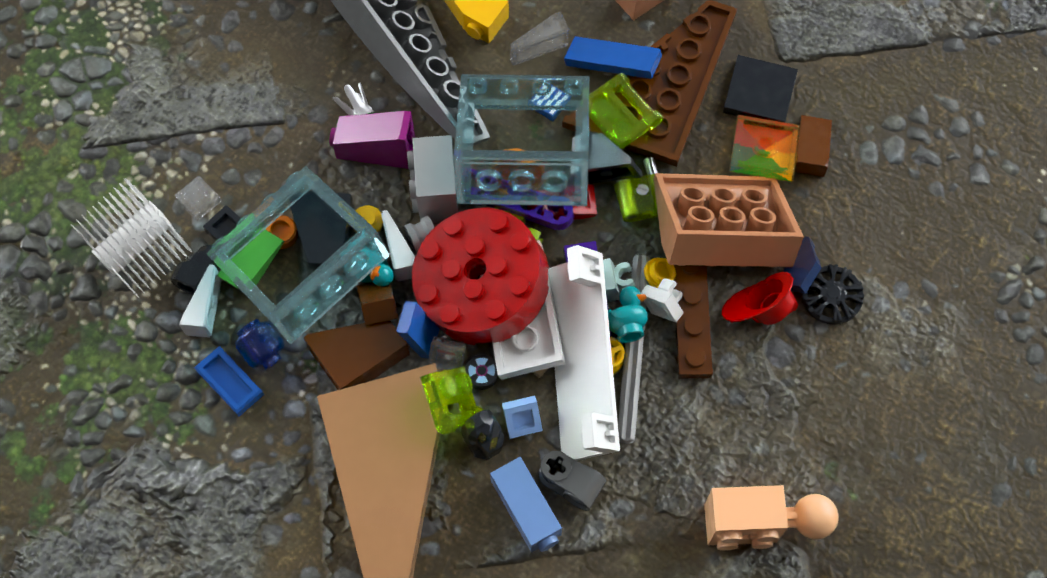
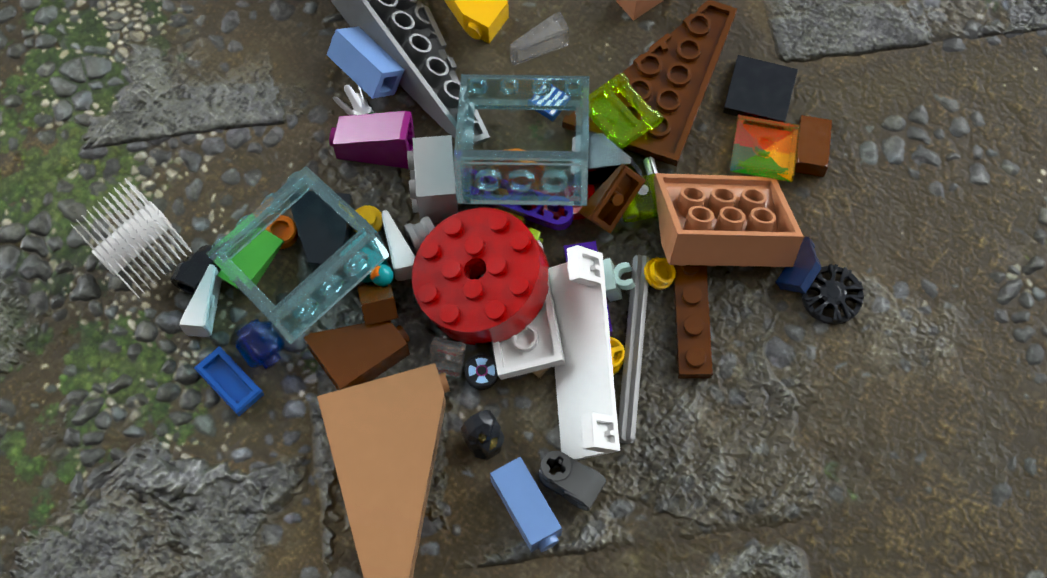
clear tile [174,176,221,221] -> none
black tile [203,205,250,251] -> none
blue tile [396,301,439,359] -> none
clear neon green plate [420,366,483,434] -> none
light blue plate [502,395,543,439] -> none
blue tile [564,36,662,79] -> none
teal animal [608,286,648,343] -> none
white tile [641,278,684,323] -> none
light nougat brick [704,485,839,550] -> none
red piece [722,272,798,325] -> none
none -> medium blue brick [326,26,405,99]
none -> reddish brown slope [578,163,646,233]

